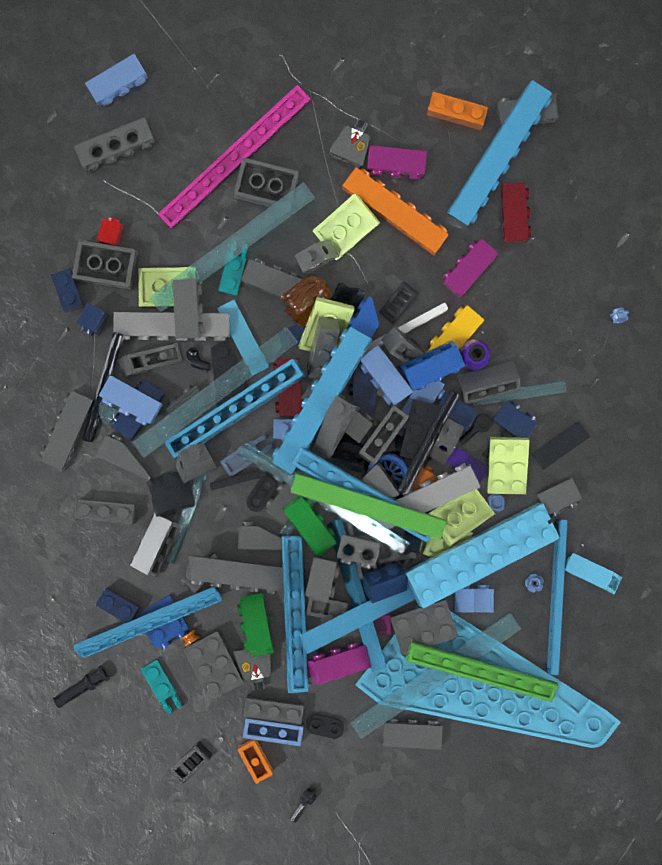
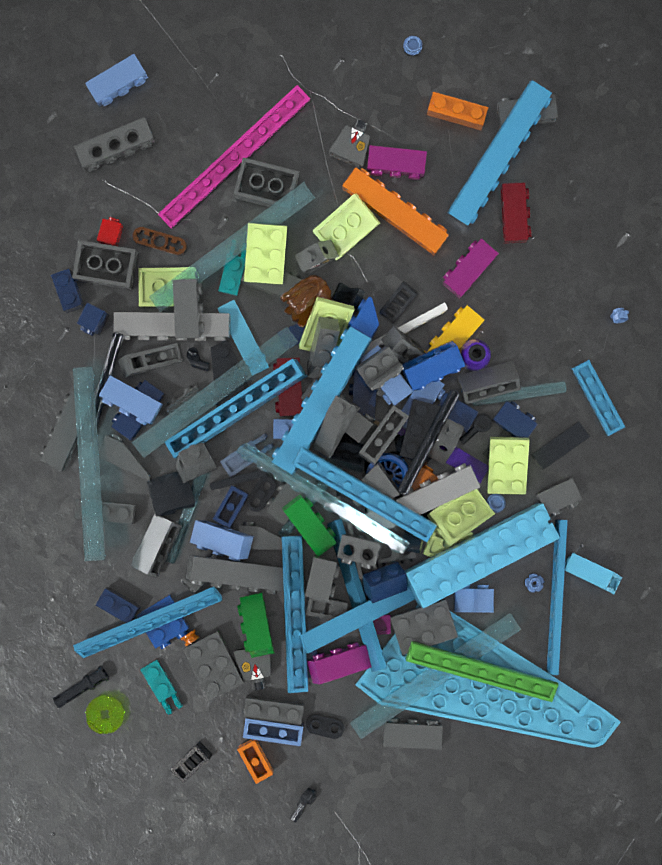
clear light blue tile [99,399,119,426] -> none
bright green tile [290,473,447,540] -> none
none -> clear light blue plate [73,367,105,561]
none -> clear neon green plate [86,694,125,734]
none -> reddish brown beam [133,227,187,256]
none -> medium blue brick [190,520,254,562]
none -> dark blue brick [213,485,249,529]
none -> yellowish green plate [244,223,287,284]
none -> dark grey bracket [355,345,404,391]
none -> medium blue plate [403,36,422,55]
none -> dark azure tile [572,360,625,436]

